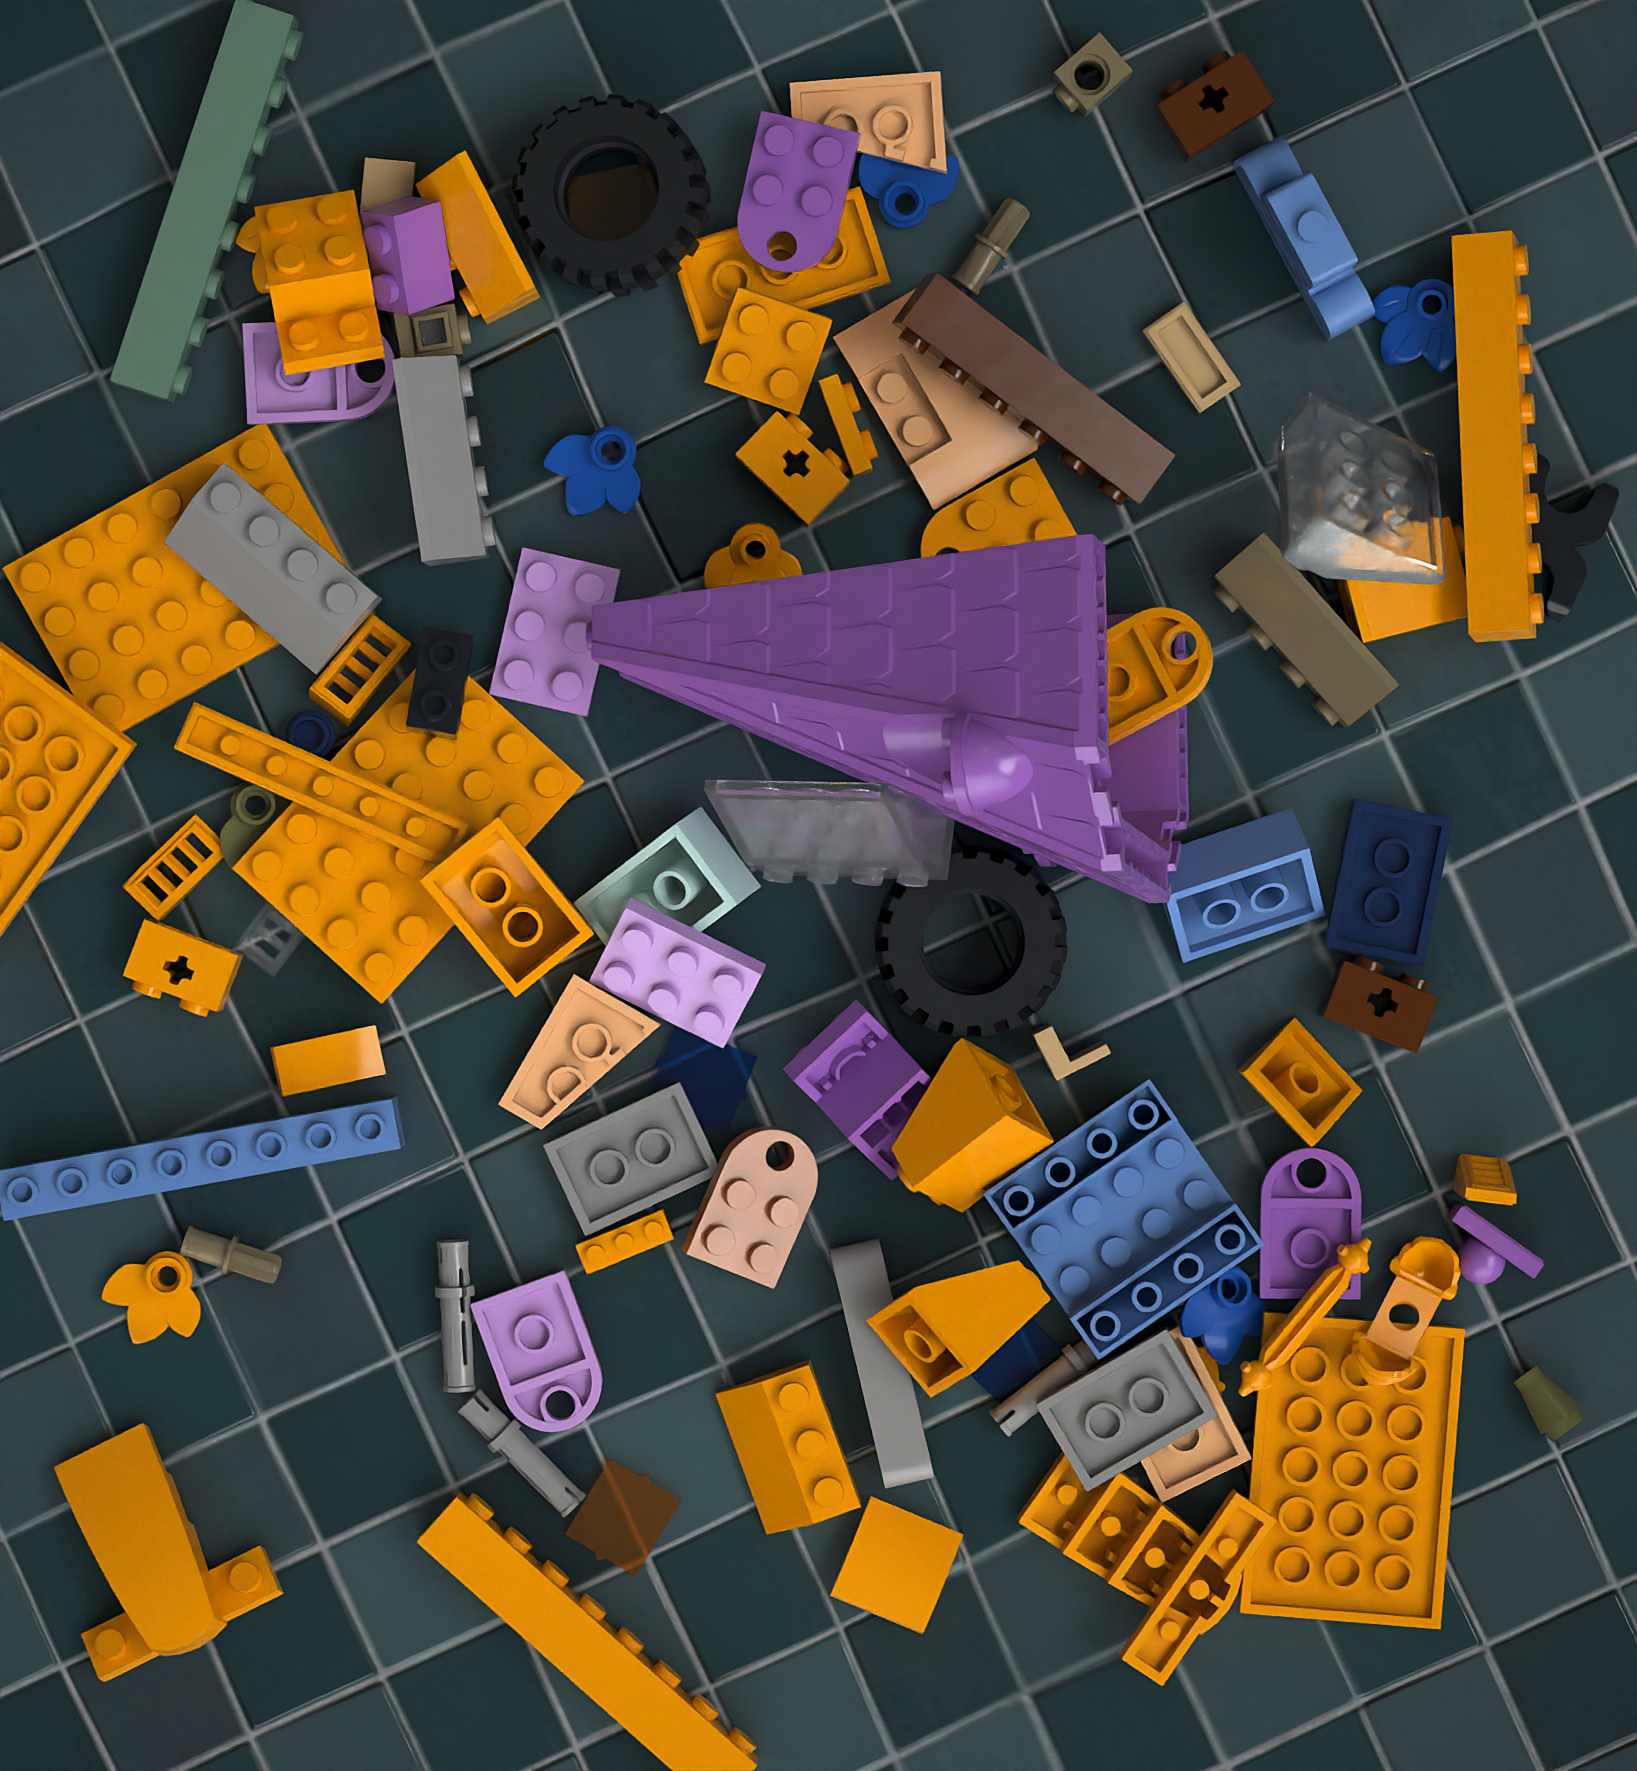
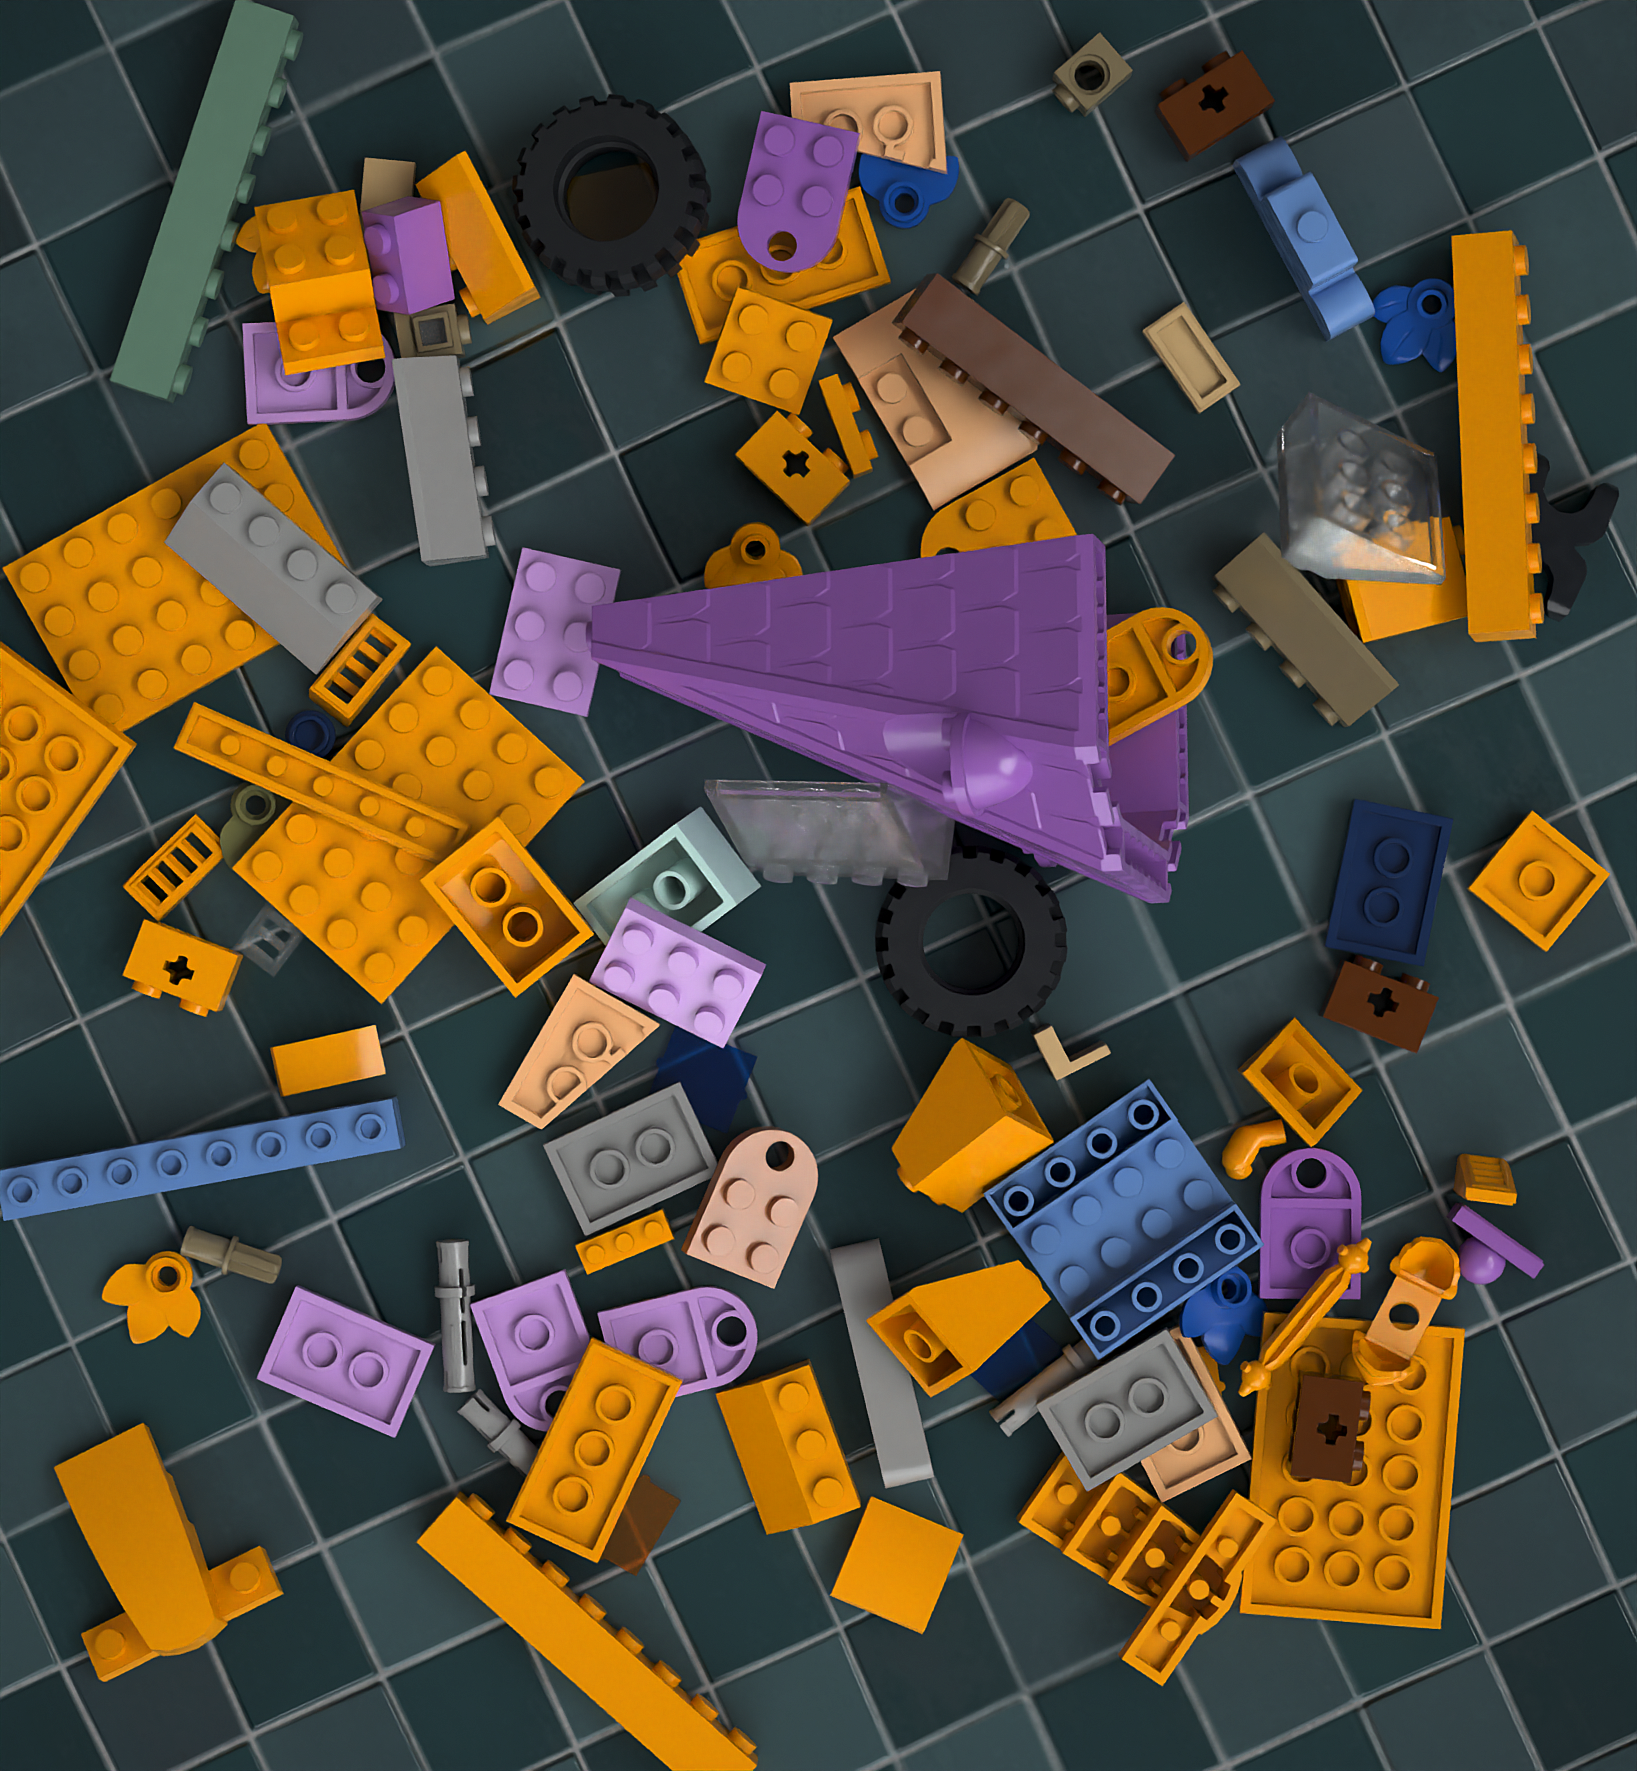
black brick [406,626,475,740] -> none
blue plate [543,426,641,516] -> none
medium lavender bracket [783,999,933,1181] -> none
medium blue slope [1163,808,1325,963] -> none
olive cone [1514,1365,1585,1442] -> none
none -> lavender plate [256,1285,436,1438]
none -> light orange tile [506,1337,683,1563]
none -> lavender plate [597,1286,758,1397]
none -> light orange arm [1222,1119,1286,1180]
none -> reddish brown brick [1286,1370,1371,1483]
none -> light orange plate [1467,810,1610,952]

